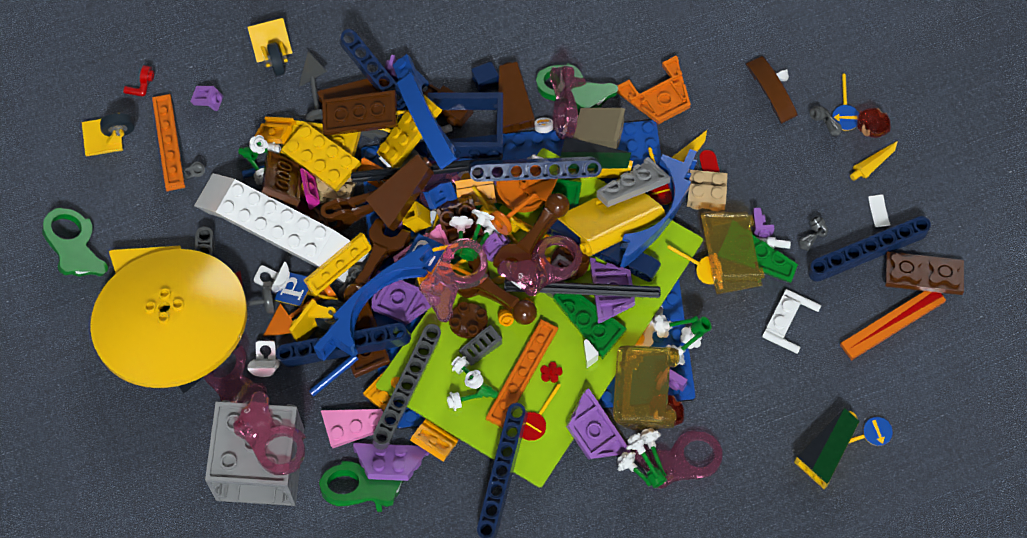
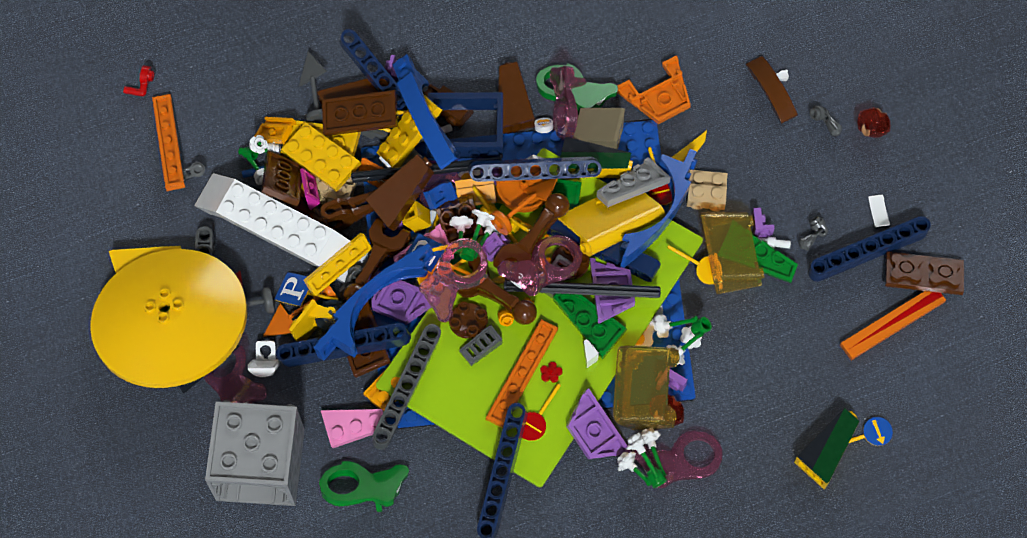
green animal [42,208,108,277] -> none
yellow plate [82,113,135,156] -> none
medium lavender bracket [190,86,223,111] -> none
clear pink animal [233,391,307,475] -> none
yellow plate [247,18,292,76] -> none
white piece [254,262,290,293] -> none
blue bar [309,355,359,396] -> none
medium lavender wing [353,443,430,481] -> none
light orange plate [410,419,458,462] -> none
white plant [447,356,498,411] -> none
dark blue panel [471,62,499,92] -> none
red piece [699,150,720,172] -> none
white plate [762,289,822,354] -> none
blue piece [832,73,860,131] -> none
yellow bar [850,141,898,181] -> none

